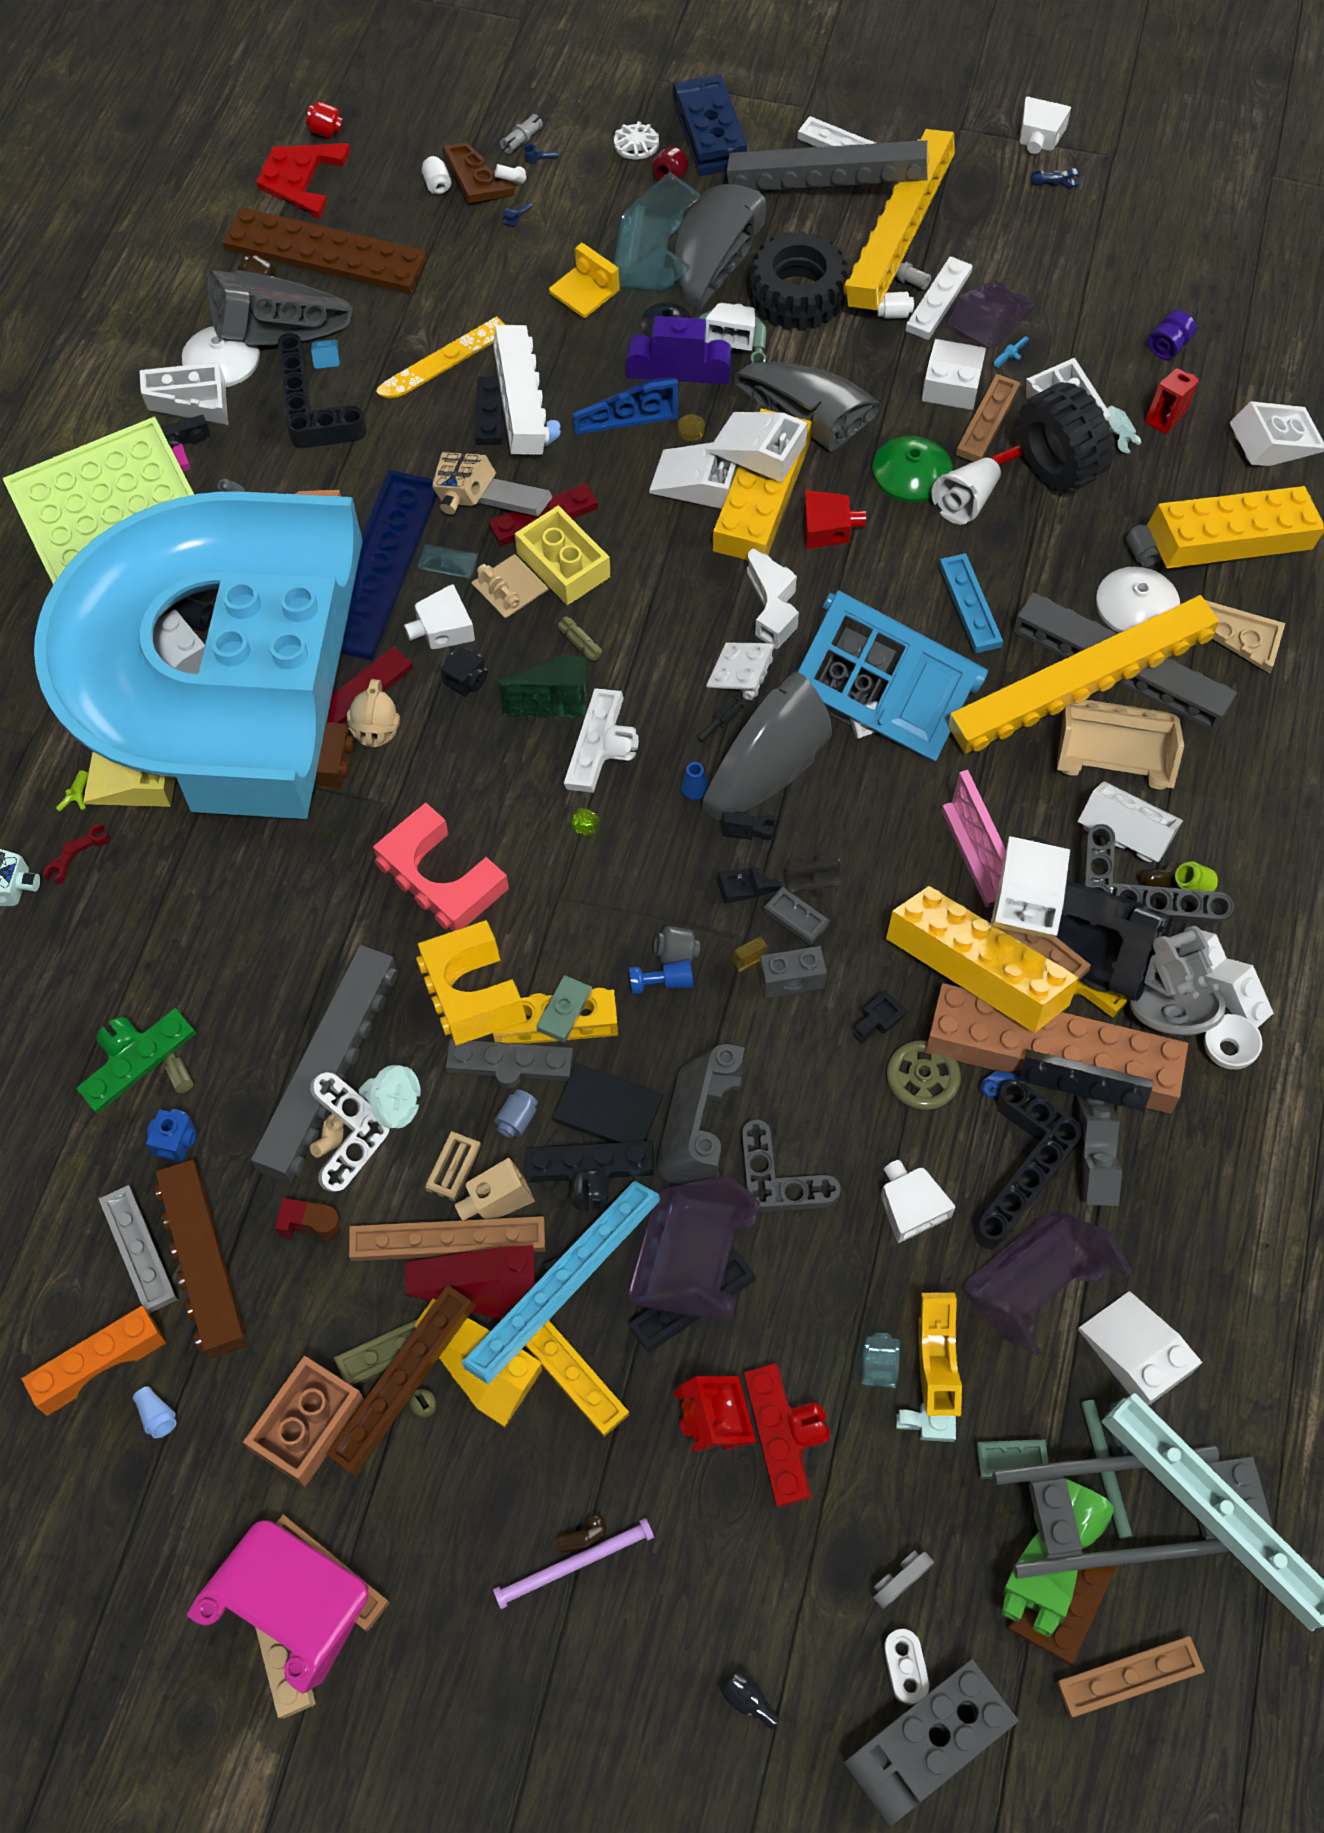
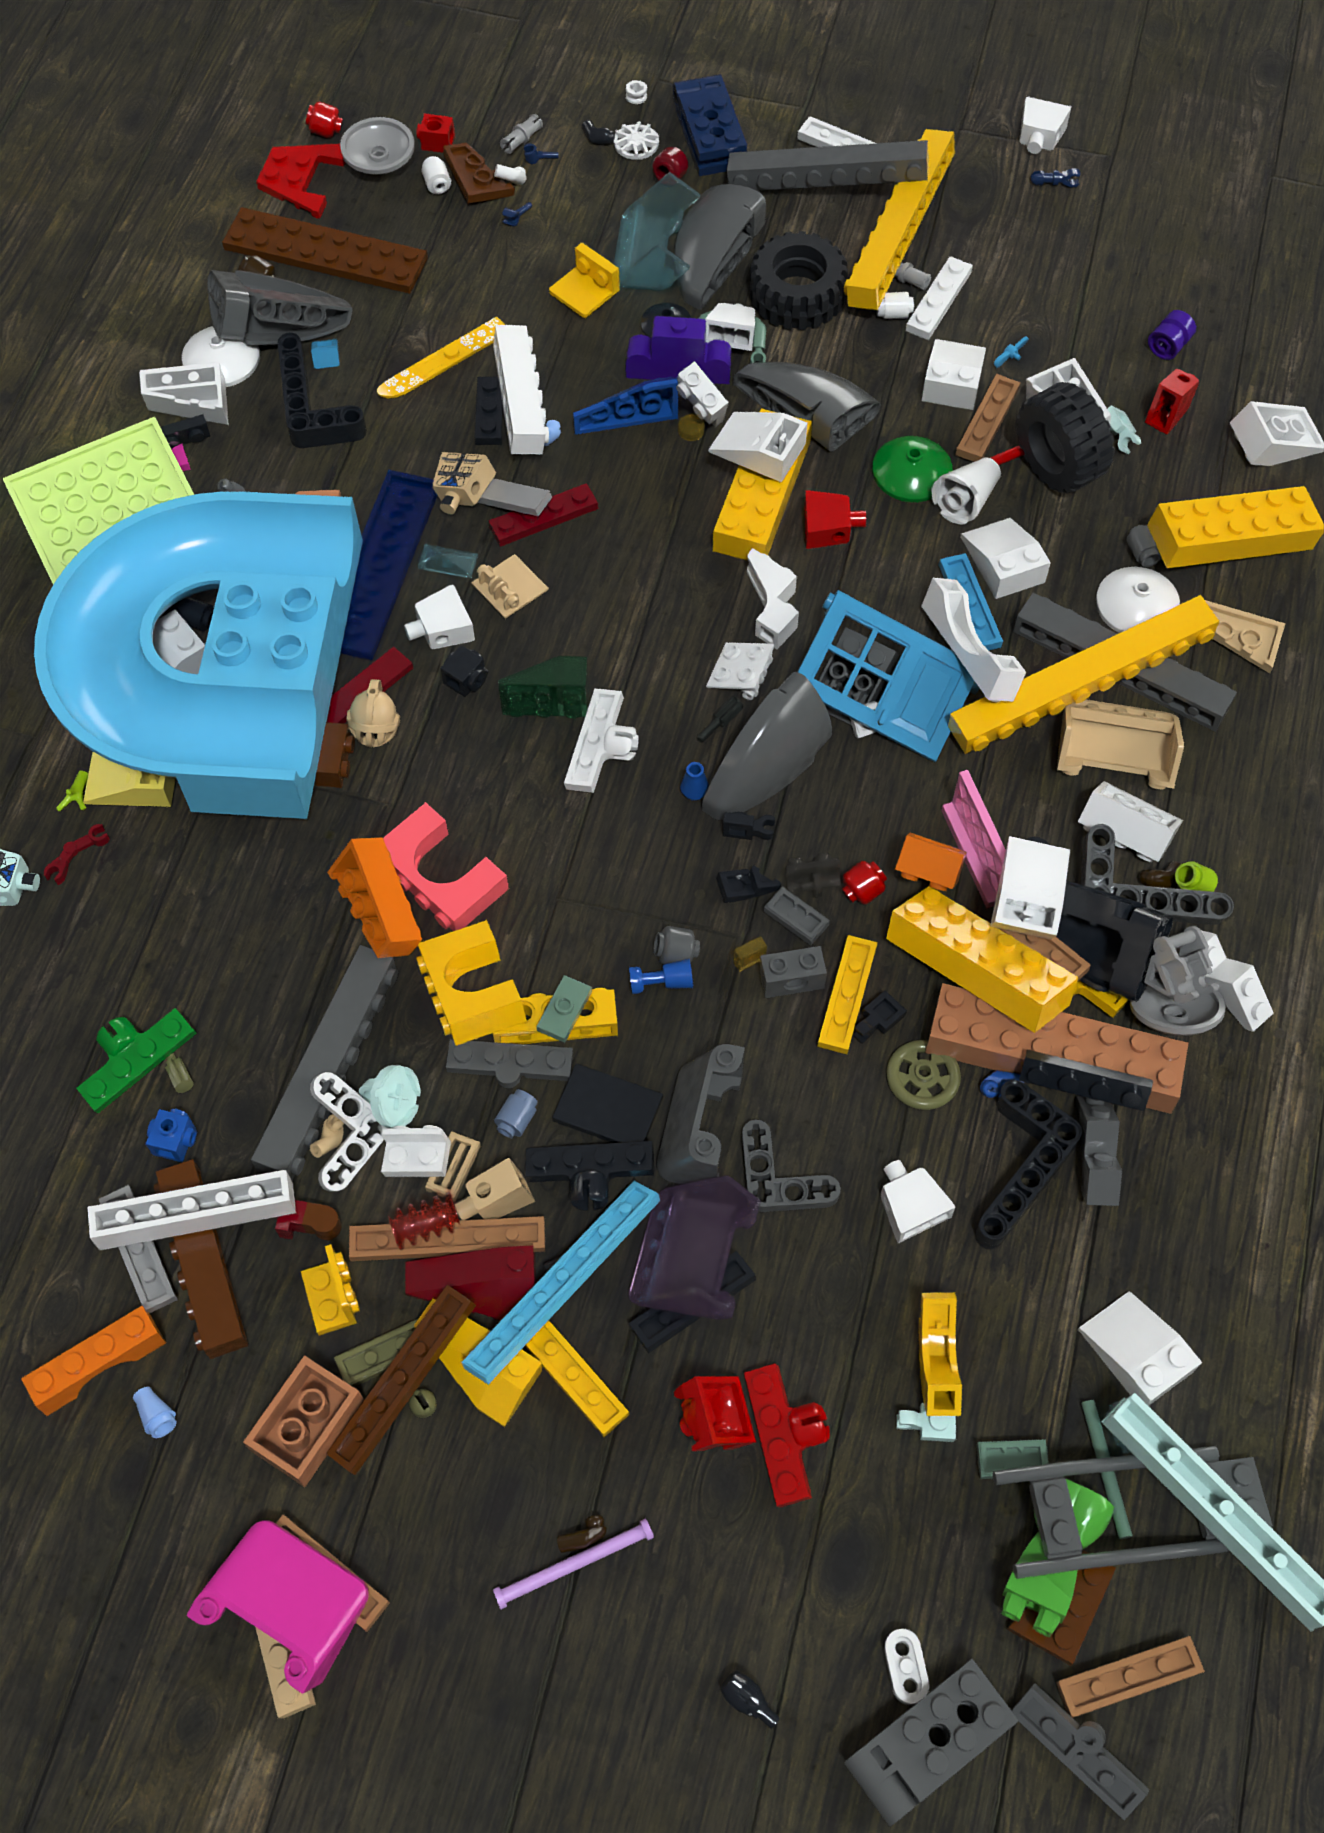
light yellow brick [515,506,610,605] -> none
olive axle [558,617,602,661] -> none
clear neon green bush [570,808,600,835] -> none
white slope [649,442,739,509] -> none
clear light blue brick [862,1333,900,1387] -> none
light grey plate [874,1551,935,1609] -> none
clear purple slope [948,281,1035,348] -> none
clear purple windscreen [964,1212,1133,1356] -> none
white piece [1204,1014,1263,1069] -> none
none -> white brick [88,1170,296,1250]
none -> yellow bracket [301,1244,360,1336]
none -> orange wedge [327,838,422,958]
none -> light grey dish [340,117,414,175]
none -> white bracket [381,1125,451,1177]
none -> clear red piece [388,1192,460,1250]
none -> red brick [416,114,455,153]
none -> black arm [582,120,615,145]
none -> white bush [626,80,647,104]
none -> white plate [676,362,728,427]
none -> yellow plate [817,935,878,1054]
none -> red head [842,860,887,905]
none -> orange slope [895,832,967,891]
none -> white arch [922,577,1026,702]
none -> white slope [961,518,1050,599]
none -> dark grey hinge [1012,1683,1150,1820]

